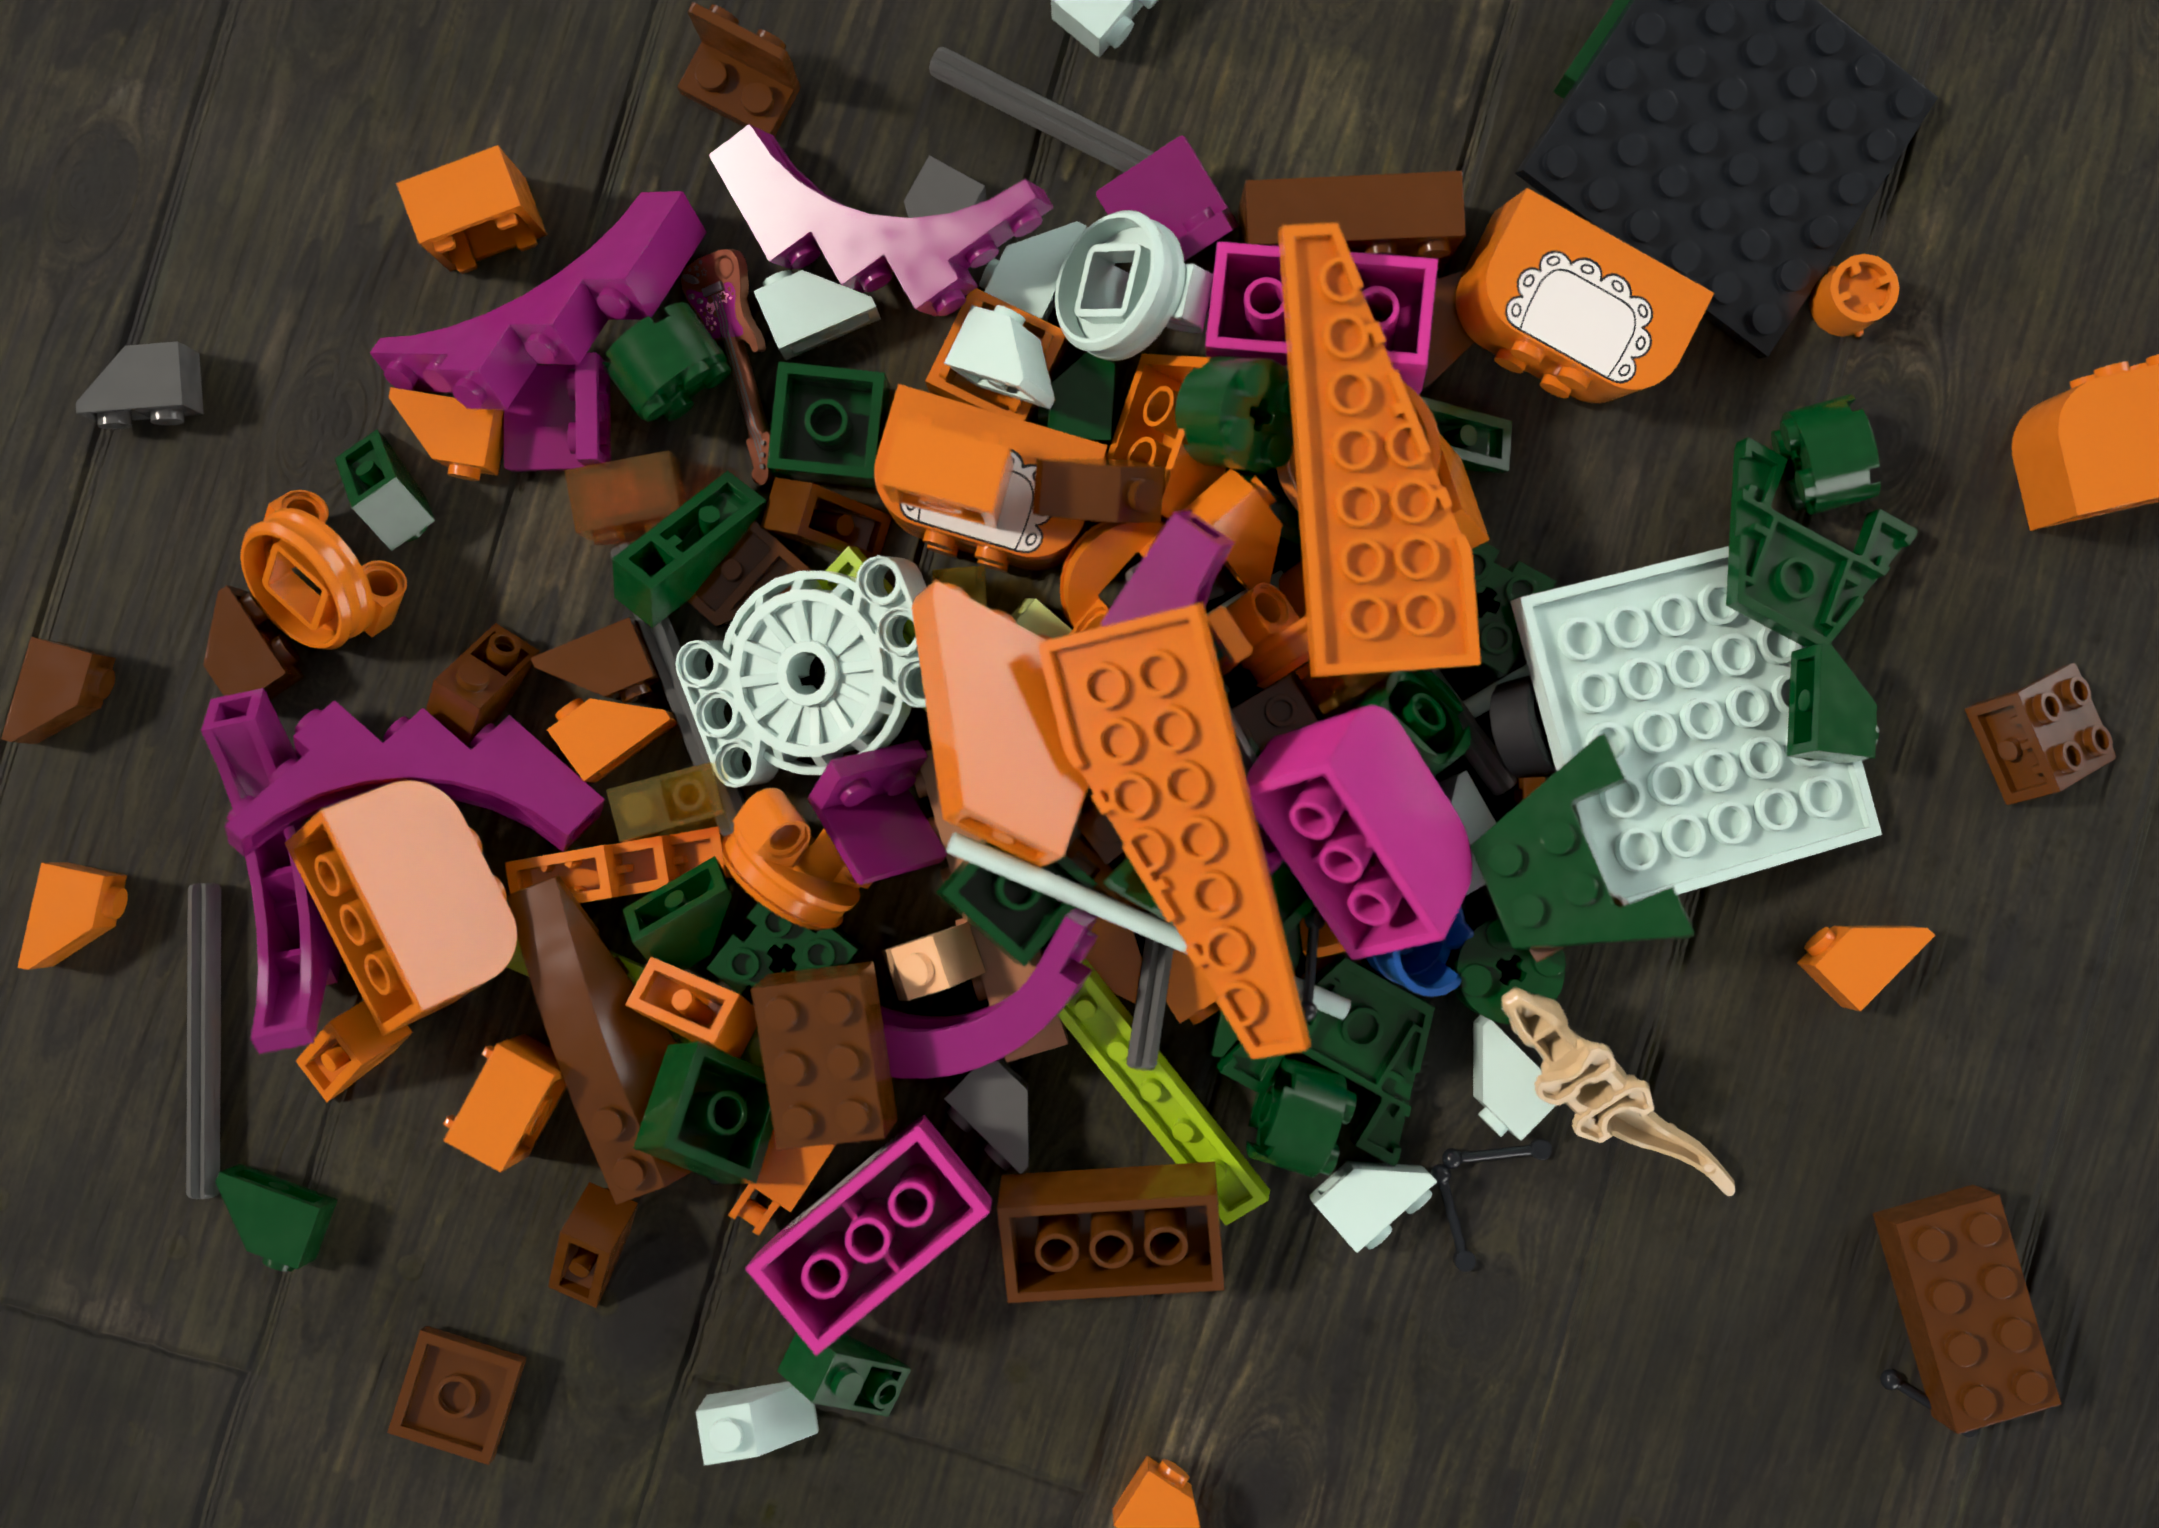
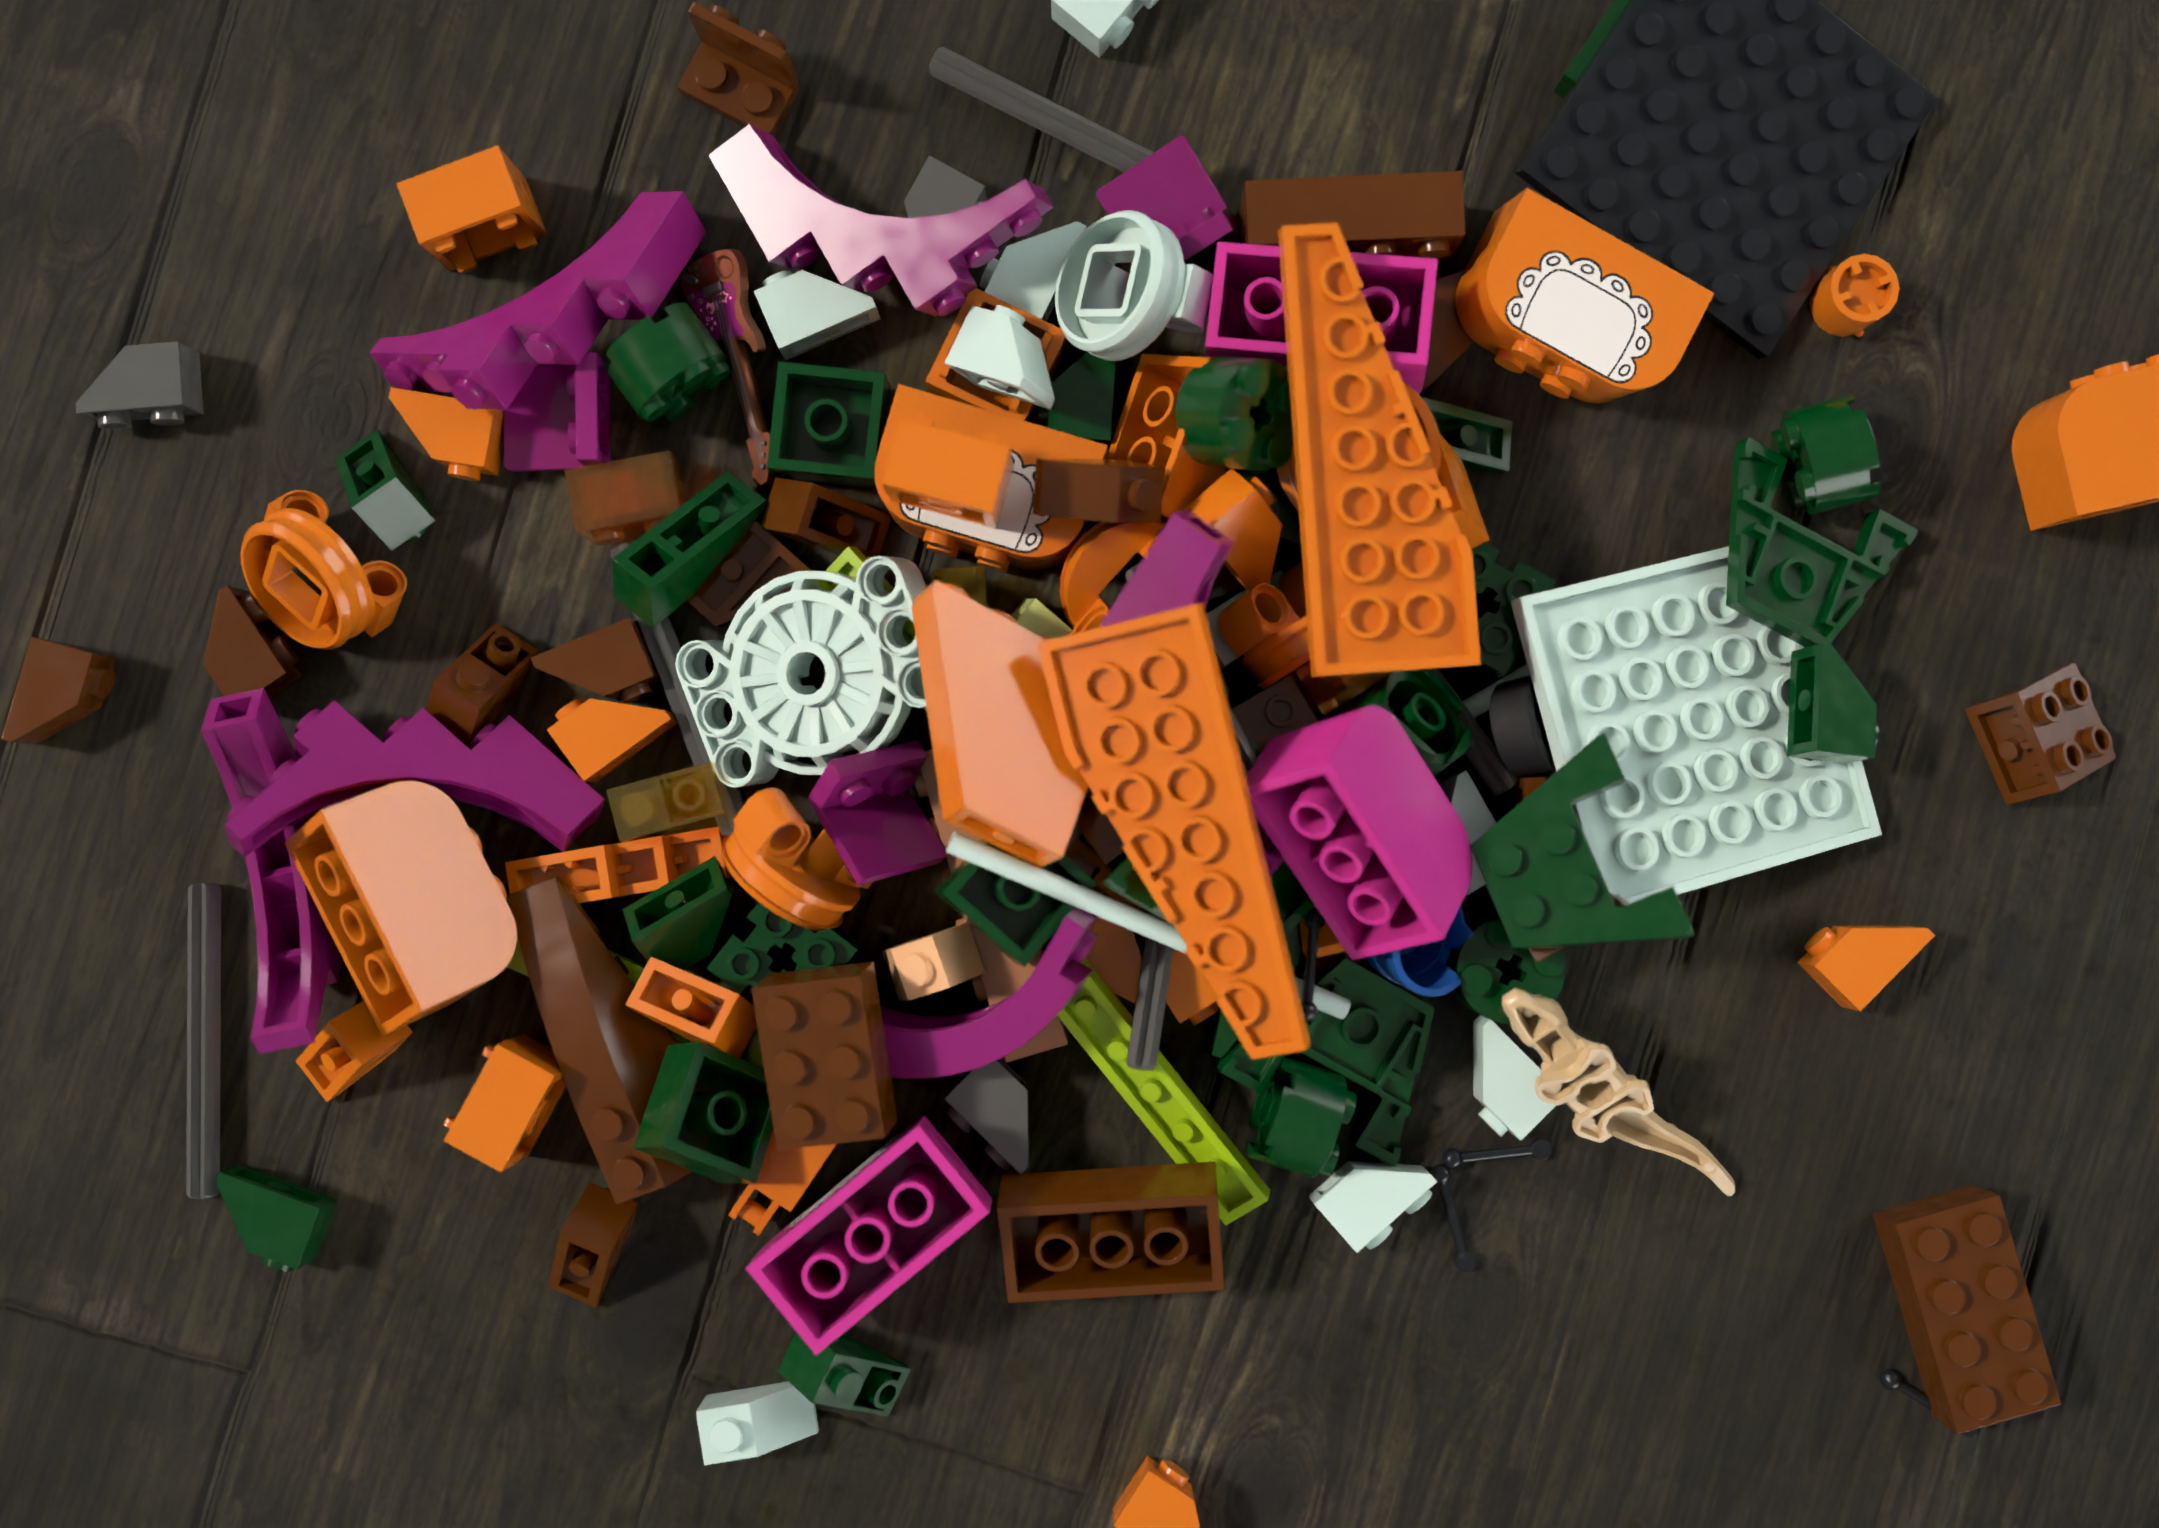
orange slope [17,862,128,970] -> none
reddish brown plate [387,1325,527,1465] -> none
orange tile [1206,606,1253,677] -> none

